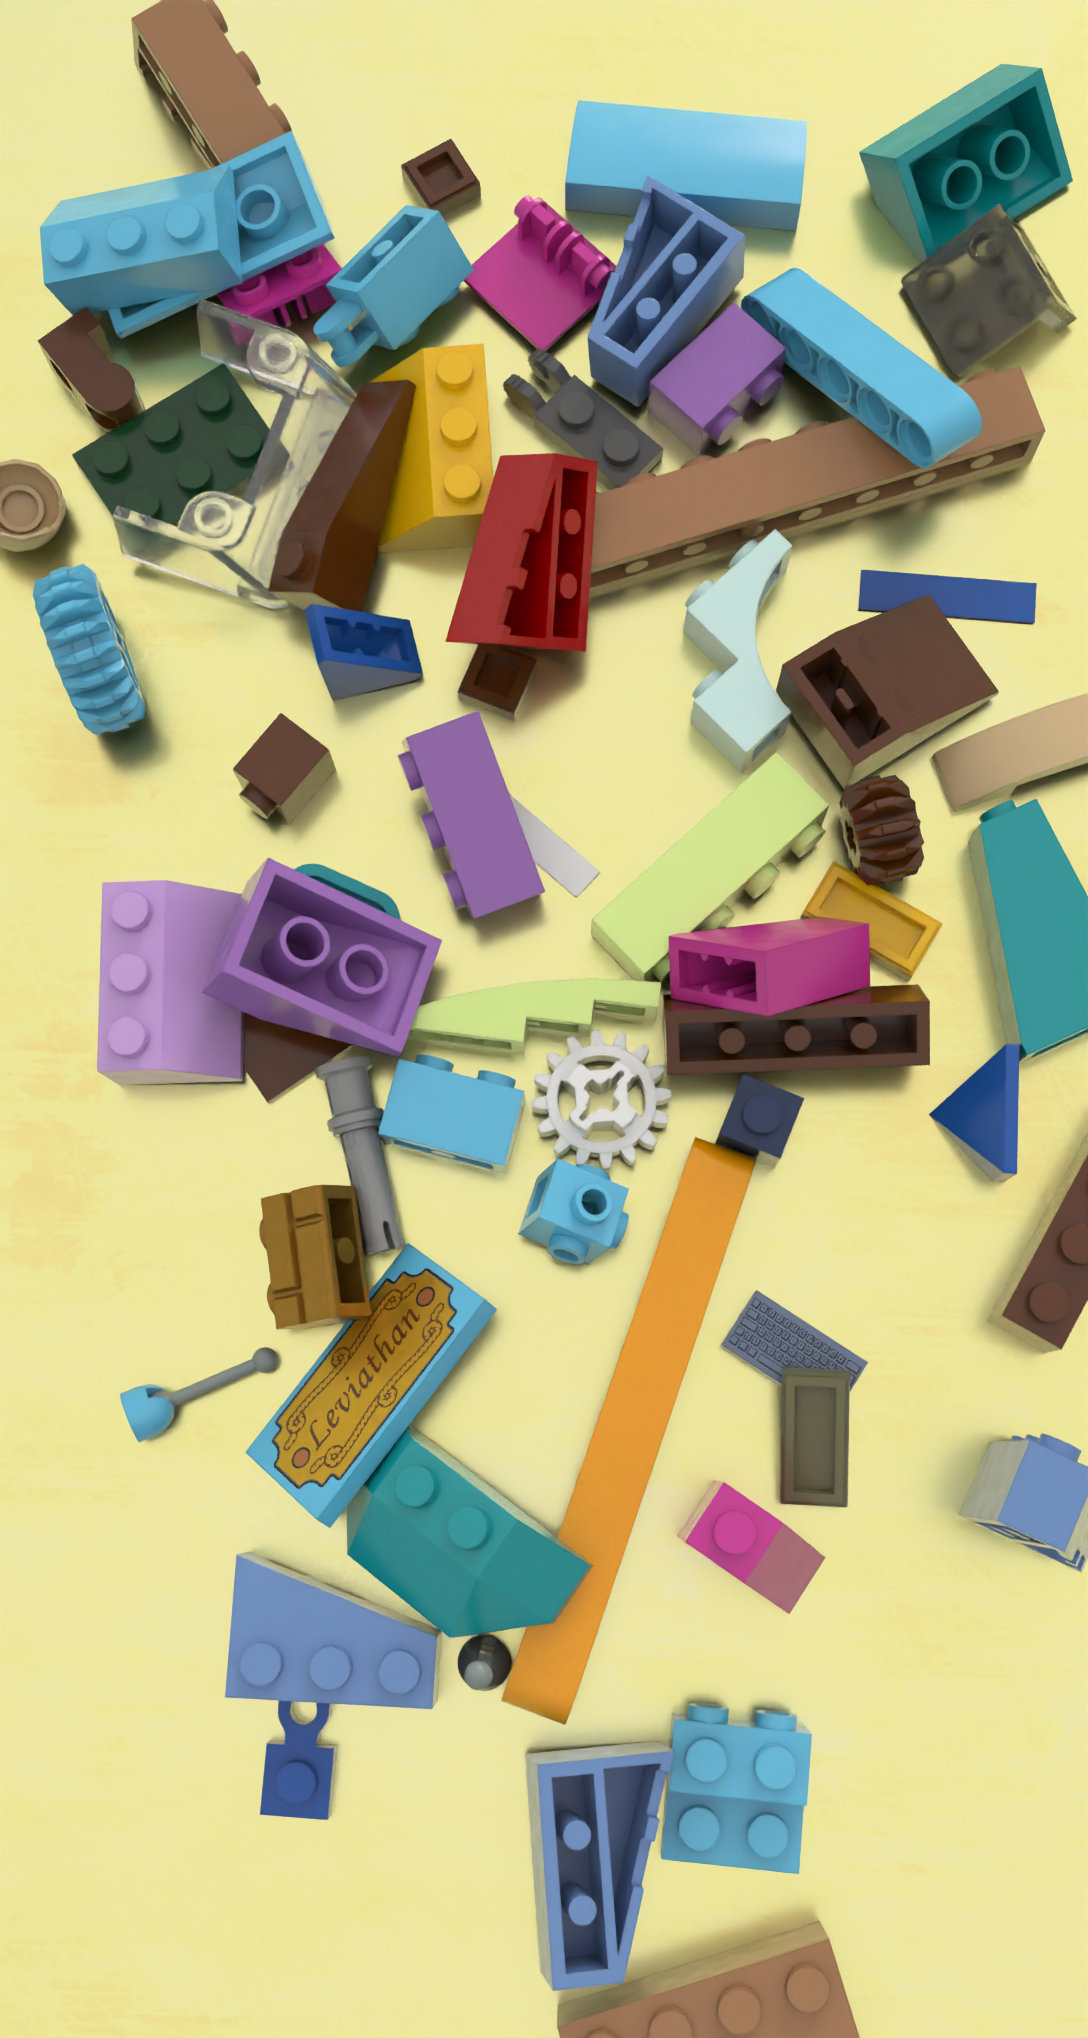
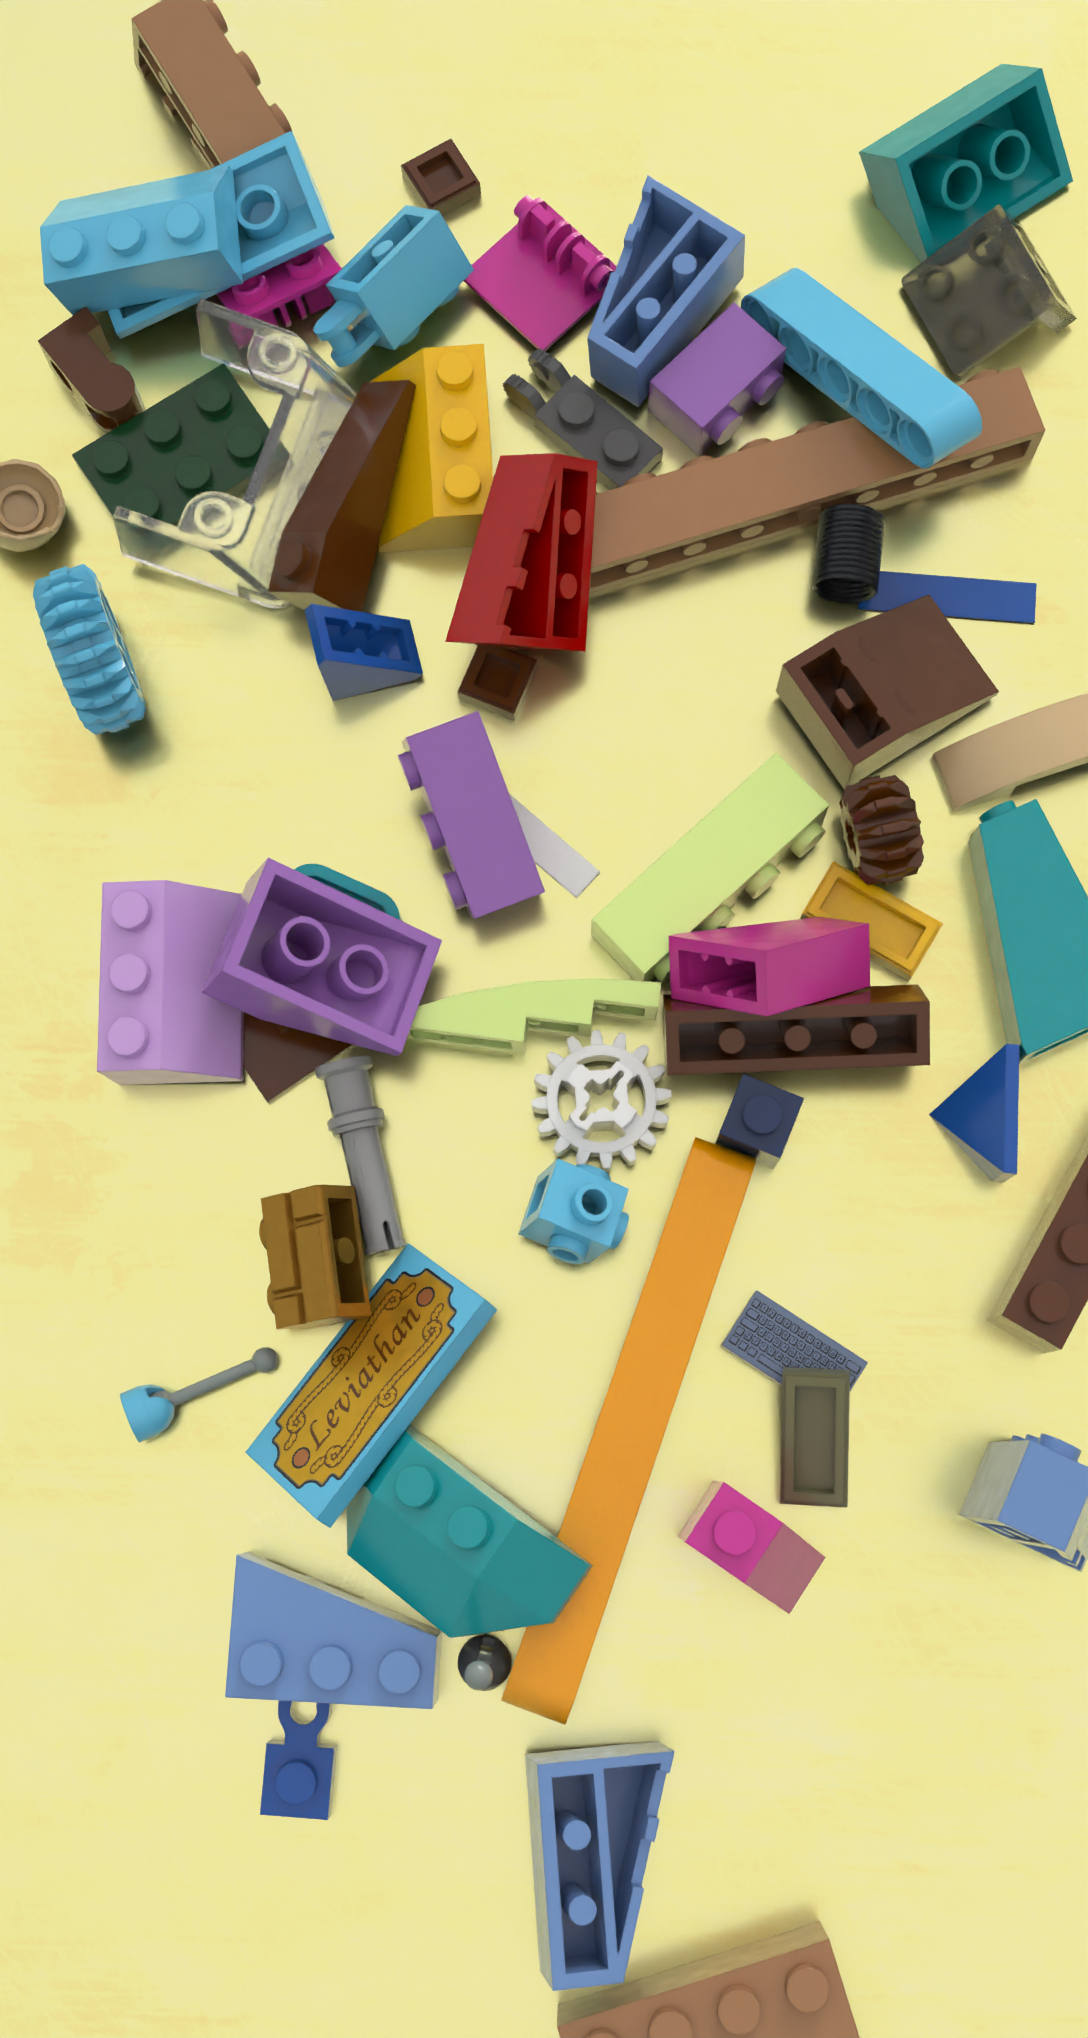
reddish brown brick [233,713,336,824] -> none
medium azure brick [378,1054,526,1174] -> none
medium azure slope [565,100,808,231] -> none
medium azure plate [660,1703,812,1874] -> none
light aqua arch [683,529,793,773] -> none
none -> black piece [812,503,885,603]

